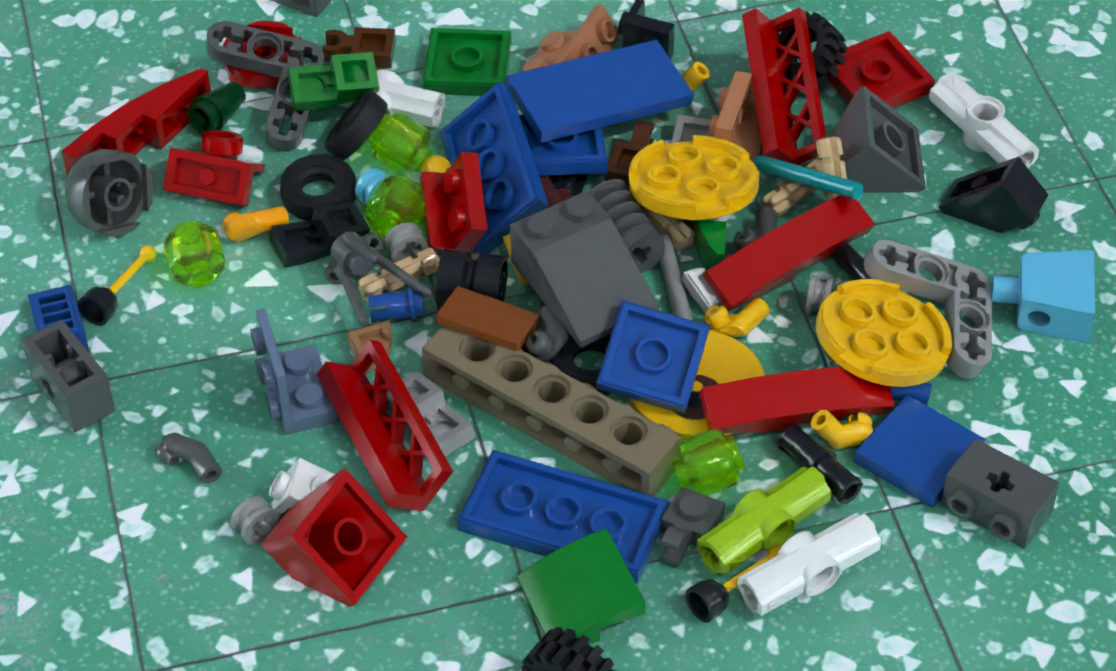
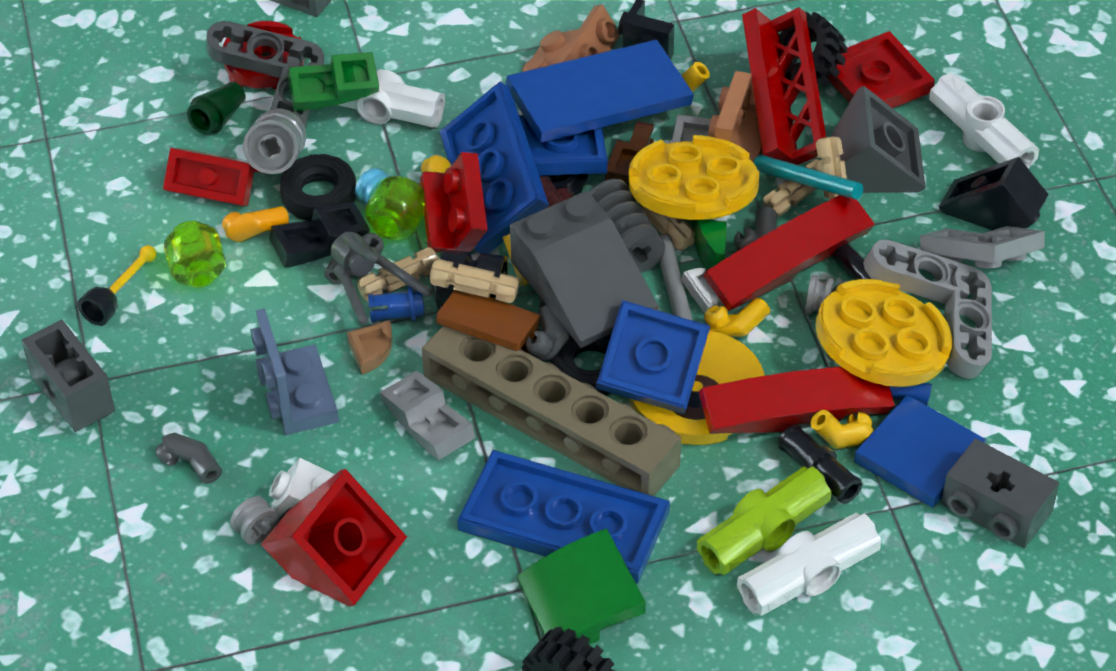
blue slope [28,285,90,353] -> none
red slope [61,68,211,177] -> none
dark grey cylinder [65,149,154,237] -> none
red tile [200,130,244,156] -> none
red fence [317,339,453,511] -> none
reddish brown plate [322,27,396,68] -> none
black tyre [324,90,388,160] -> none
clear neon green head [368,112,433,175] -> none
light grey bush [384,222,428,262] -> none
green tile [422,28,512,96] -> none
dark grey plate [660,486,725,567] -> none
clear neon green head [672,429,746,496] -> none
black hinge [685,545,782,623] -> none
medium azure torso [991,250,1095,344] -> none
none -> light grey wheel [243,108,307,175]
none -> tan axle [430,259,519,303]
none -> light grey plate [920,226,1045,268]

